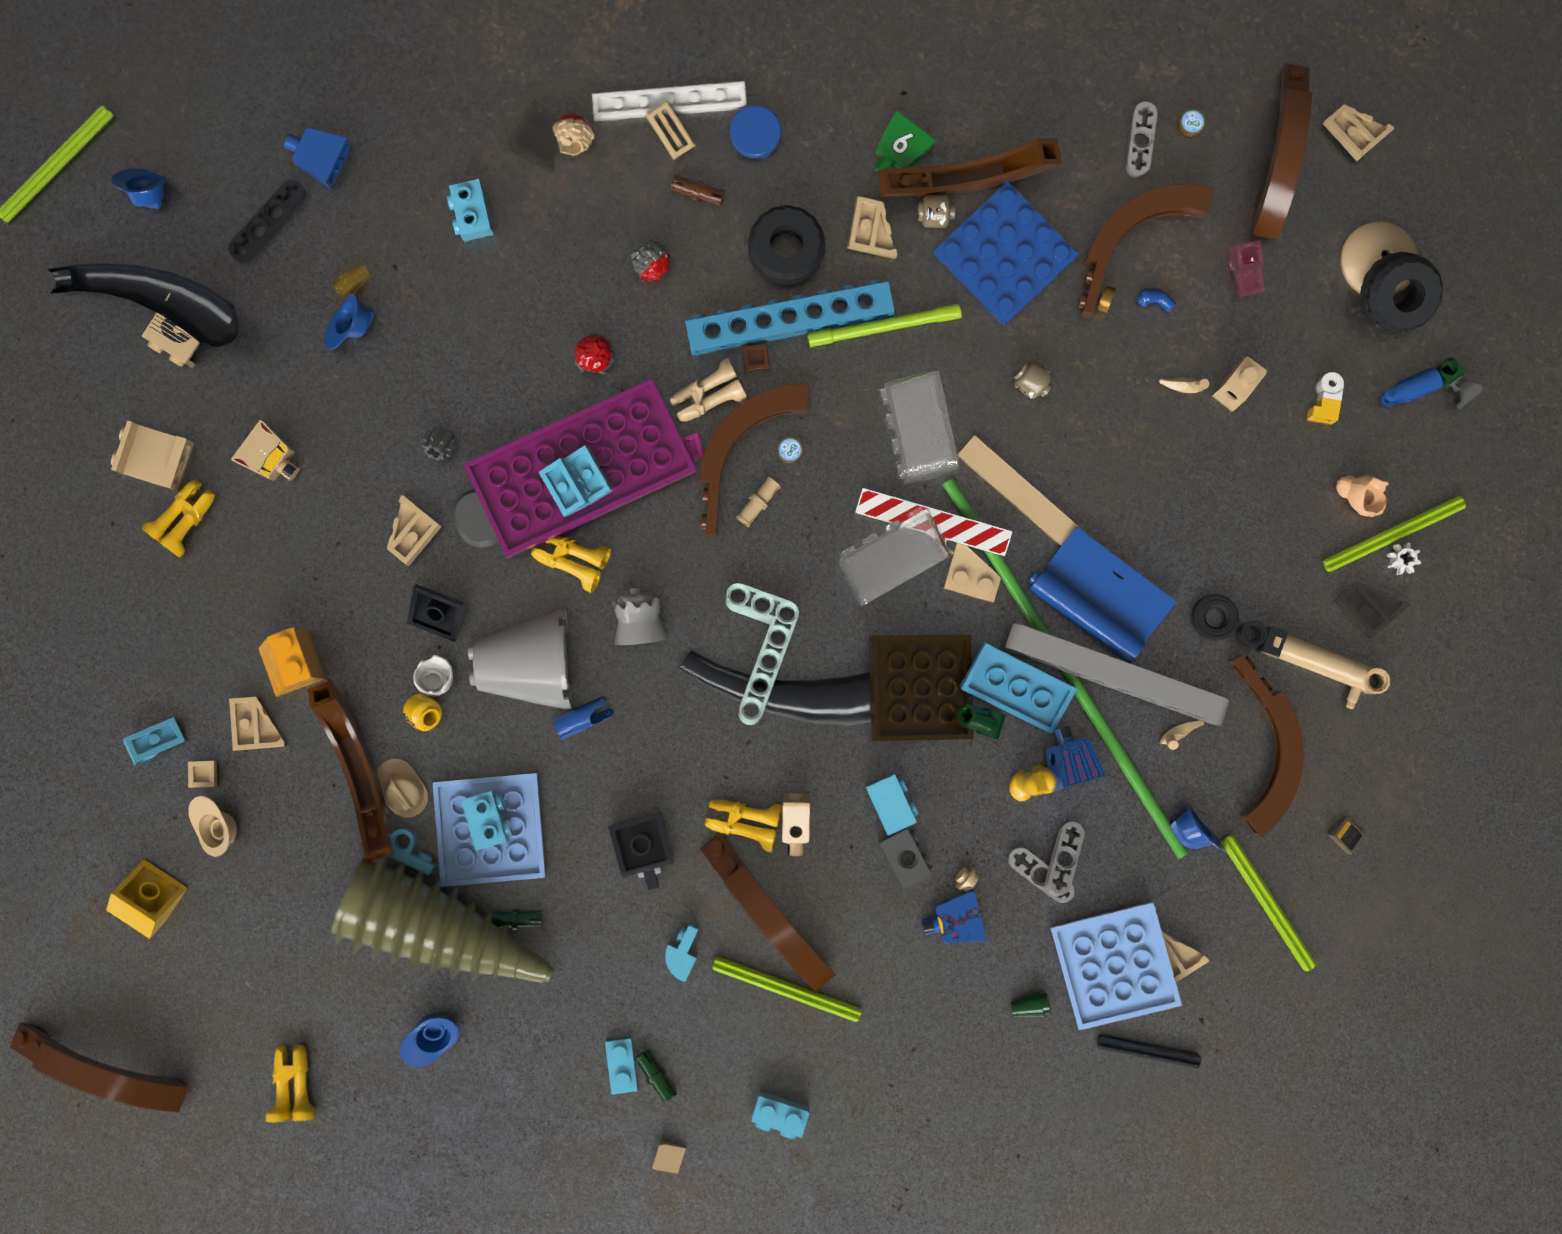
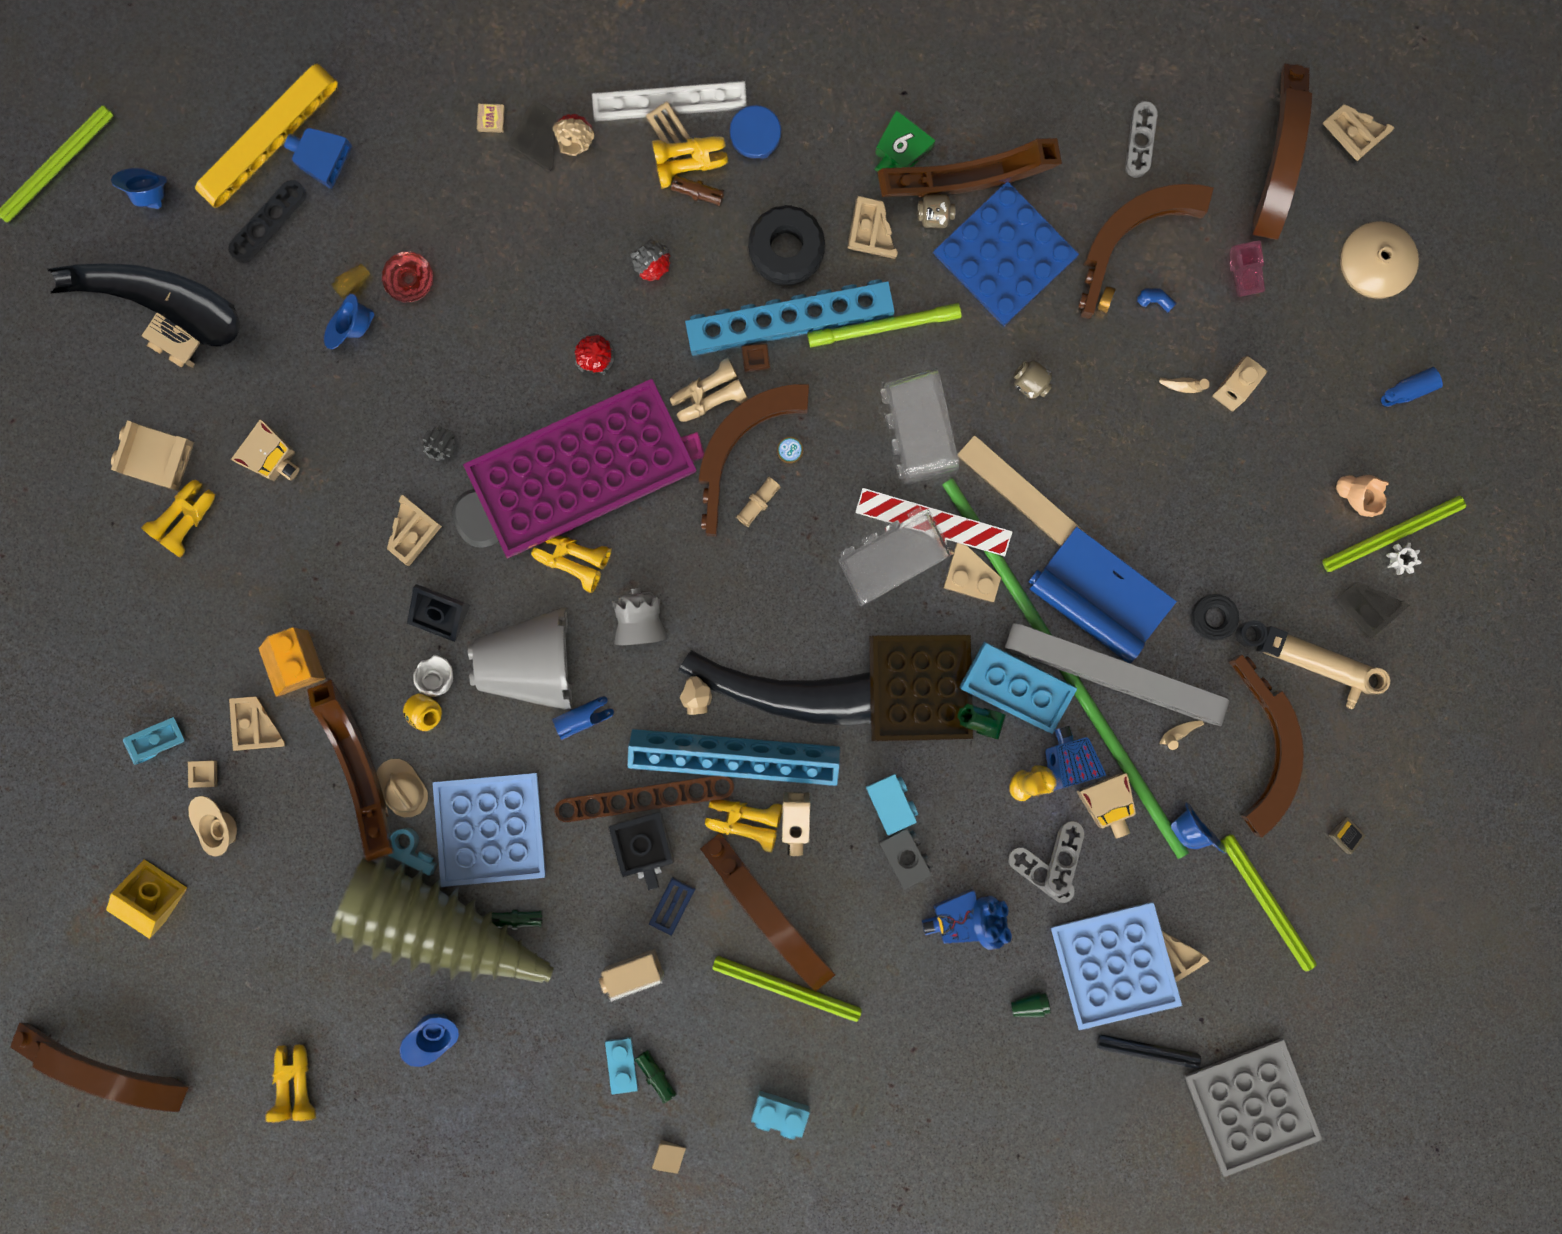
medium azure brick [447,179,494,242] -> none
medium azure brick [461,790,512,851] -> none
medium azure slope [539,445,614,517] -> none
medium azure brick [665,923,699,982] -> none
light aqua beam [726,583,799,725] -> none
tan plate [955,867,979,892] -> none
tile [1178,109,1206,137] -> none
leg [1306,372,1344,425] -> none
black tyre [1360,252,1443,332] -> none
leg [1436,357,1483,409] -> none
none -> yellow beam [195,63,338,208]
none -> clear red dish [382,252,433,302]
none -> tile [477,104,505,133]
none -> reddish brown beam [555,776,734,822]
none -> tan piece [599,949,665,1001]
none -> dark azure brick [628,729,840,786]
none -> dark blue tile [649,877,696,936]
none -> yellow piece [652,136,728,188]
none -> tan rock [680,676,712,715]
none -> blue tile [973,896,1012,950]
none -> tan torso [1077,773,1136,838]
none -> light grey plate [1184,1038,1322,1177]

